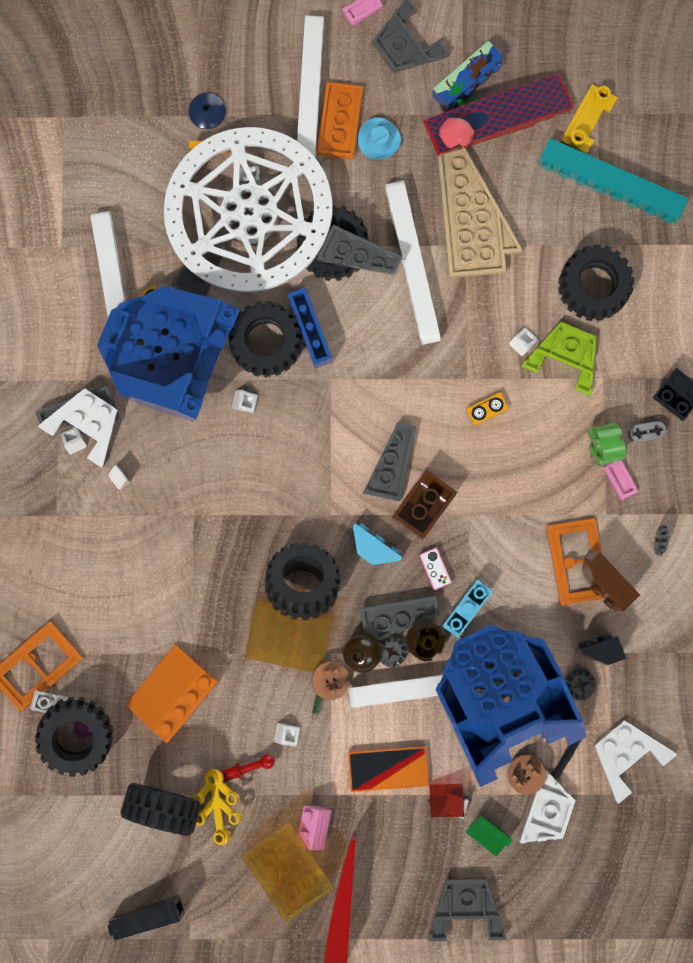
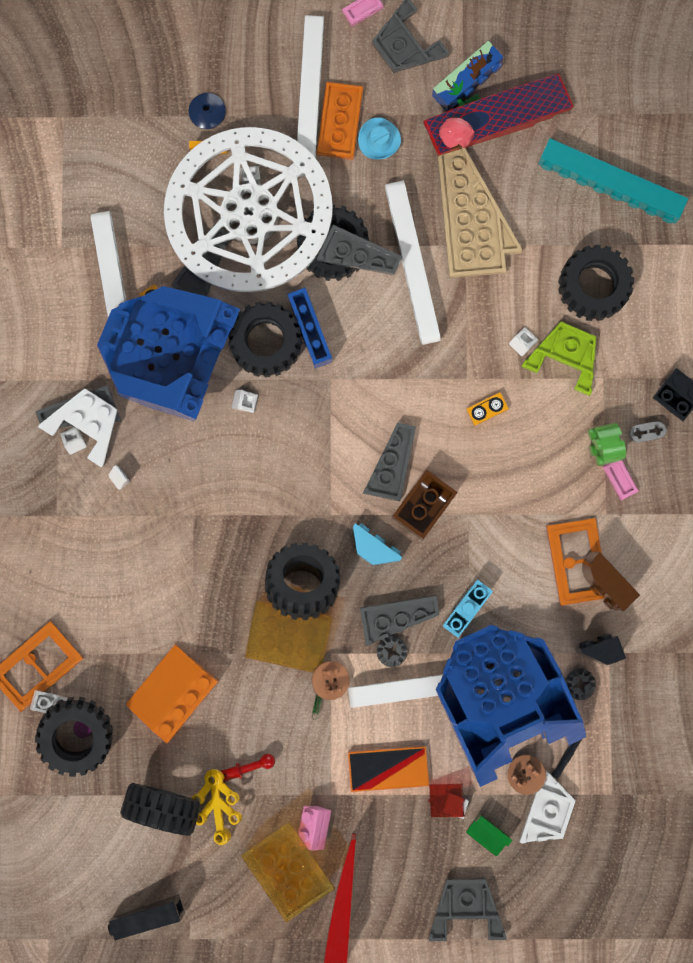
white slope [274,723,301,746] -> none
dark brown cylinder [343,633,383,673] -> none
dark brown cylinder [405,621,445,662] -> none
white tile [419,547,452,590] -> none
yellow brick [560,84,618,154] -> none
white wing [594,720,677,804] -> none
dark grey gear [654,525,670,556] -> none

